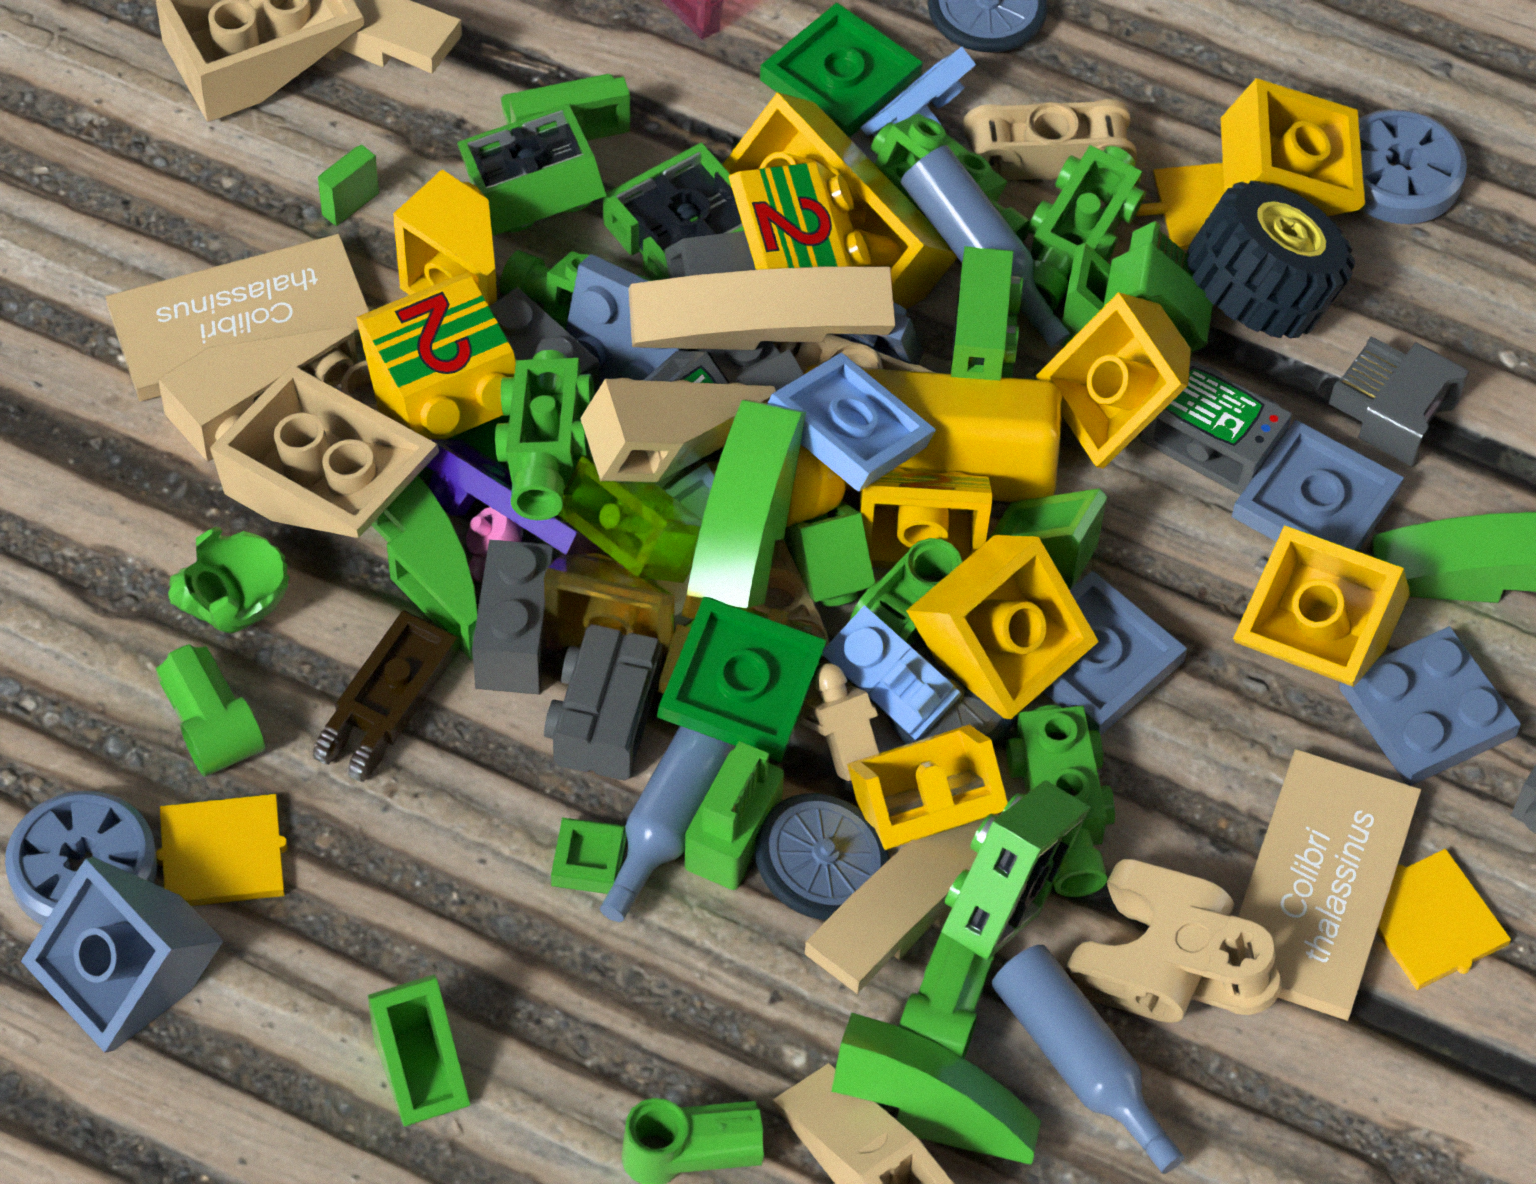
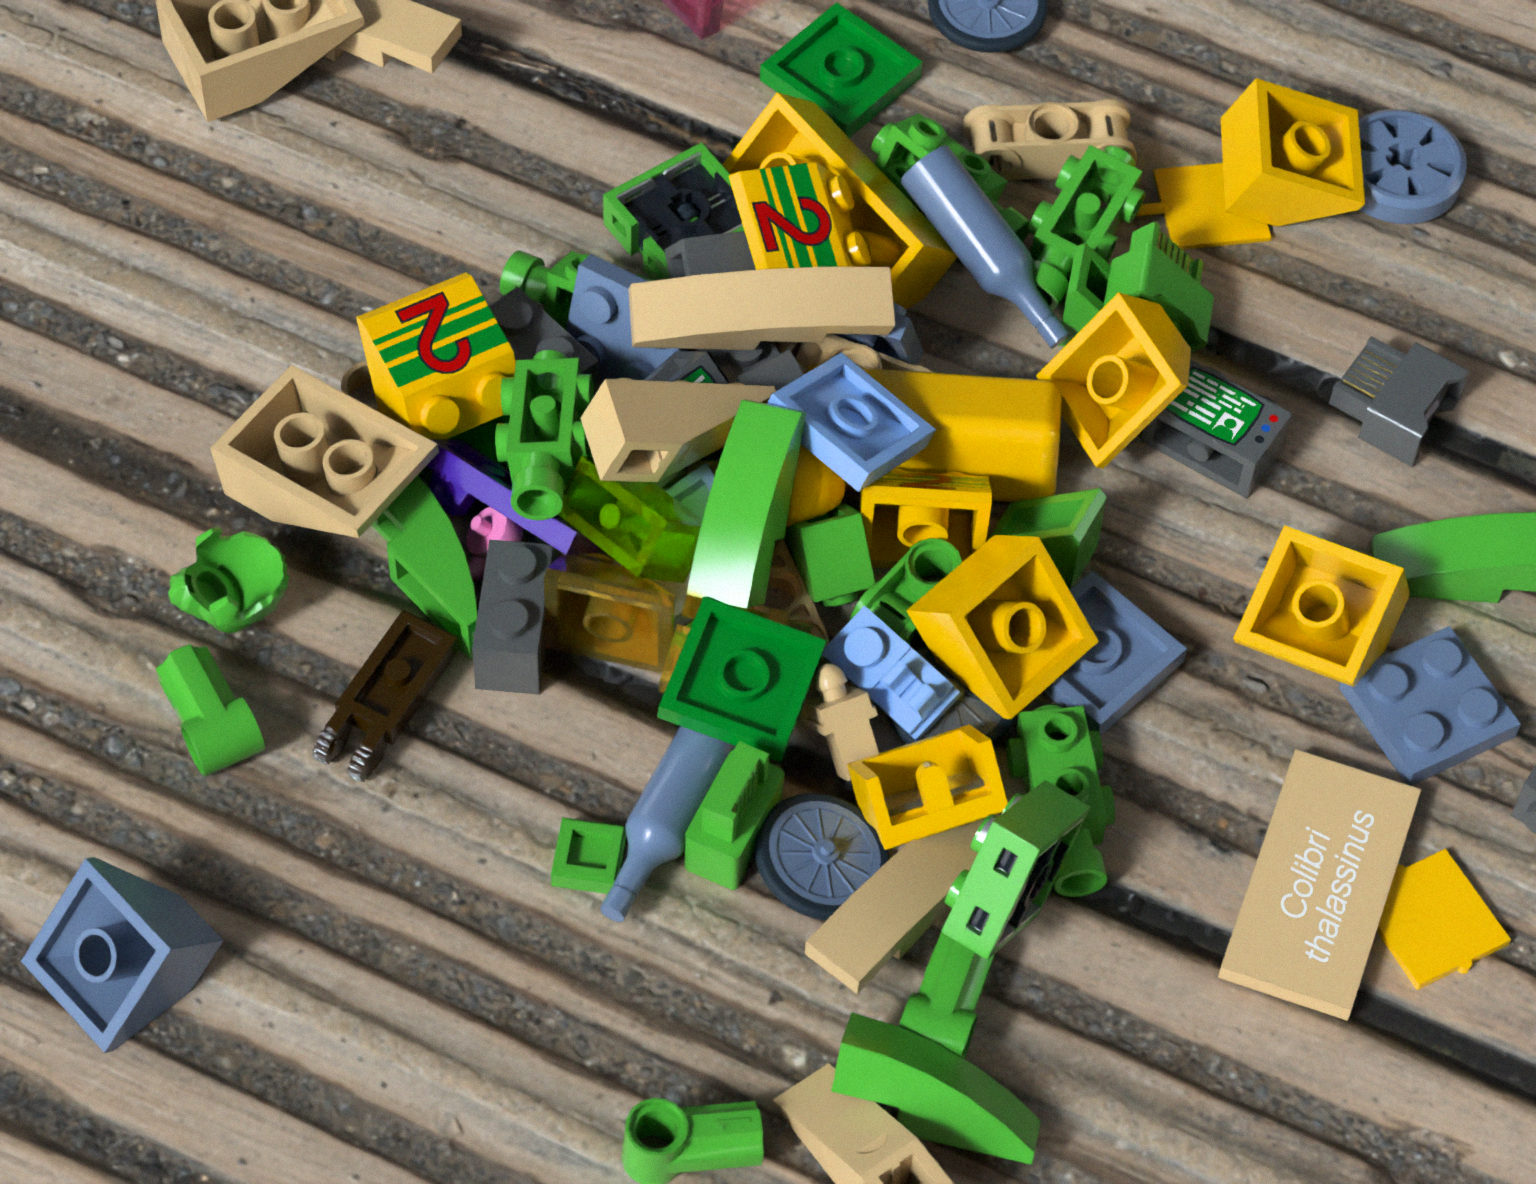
sand blue wheel [5,791,158,926] -> none
tan tile [105,234,369,402] -> none
yellow piece [156,794,287,906] -> none
tan slope [158,326,358,462] -> none
bright green tile [318,144,379,226] -> none
bright green slope [367,974,471,1127] -> none
yellow slope [393,169,497,306] -> none
bright green piece [457,103,607,236] -> none
bright green panel [501,74,630,141] -> none
dark grey brick [544,624,663,781] -> none
light blue plate [860,46,976,138] -> none
bright green piece [950,246,1023,381] -> none
sand blue piece [992,944,1185,1174] -> none
tan piece [1064,859,1282,1023] -> none
black wheel [1187,181,1355,339] -> none
sand blue plate [1231,420,1404,552] -> none

